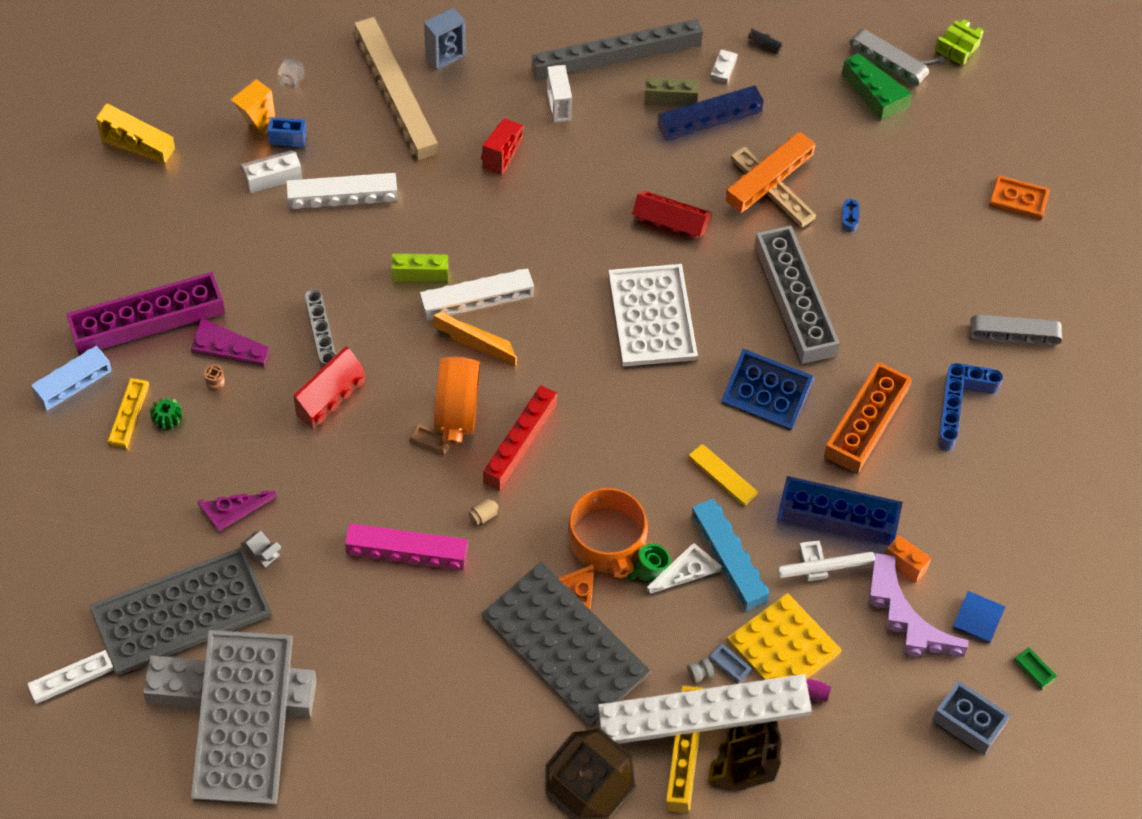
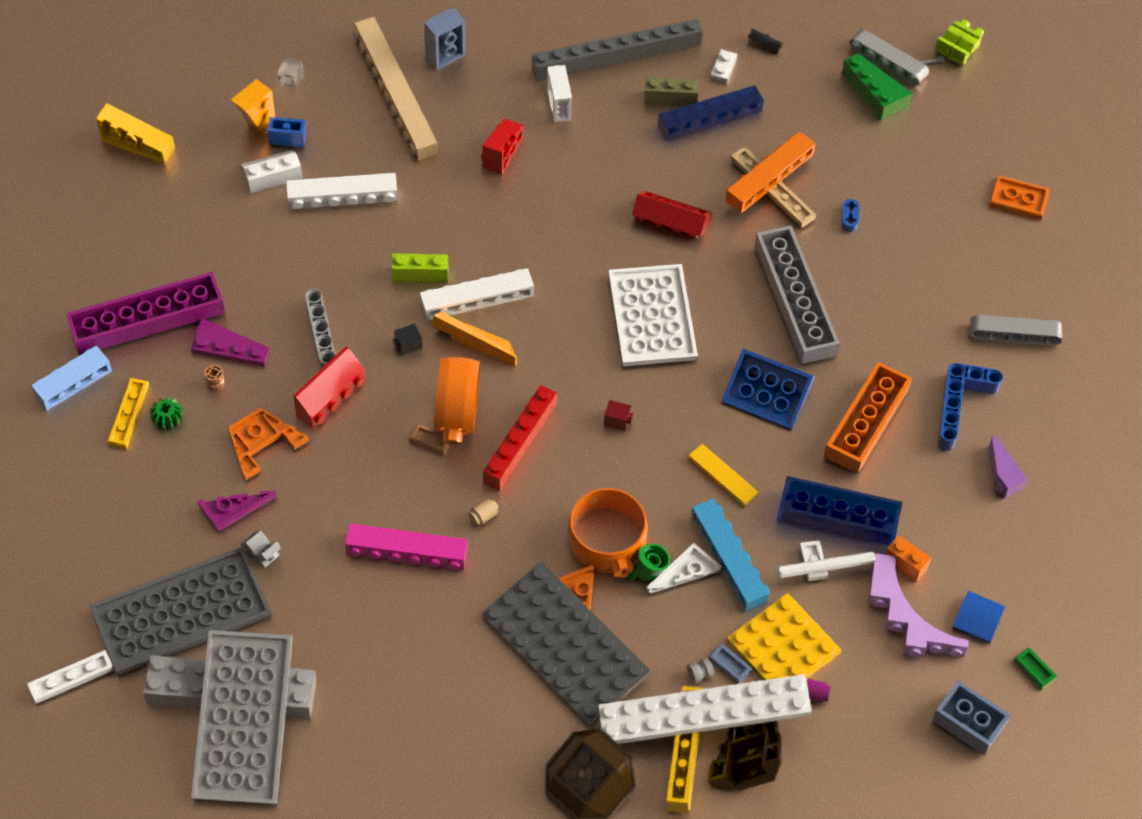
none -> orange wing [228,407,309,480]
none -> black brick [392,323,423,355]
none -> dark red brick [604,400,634,431]
none -> medium lavender slope [989,435,1028,498]

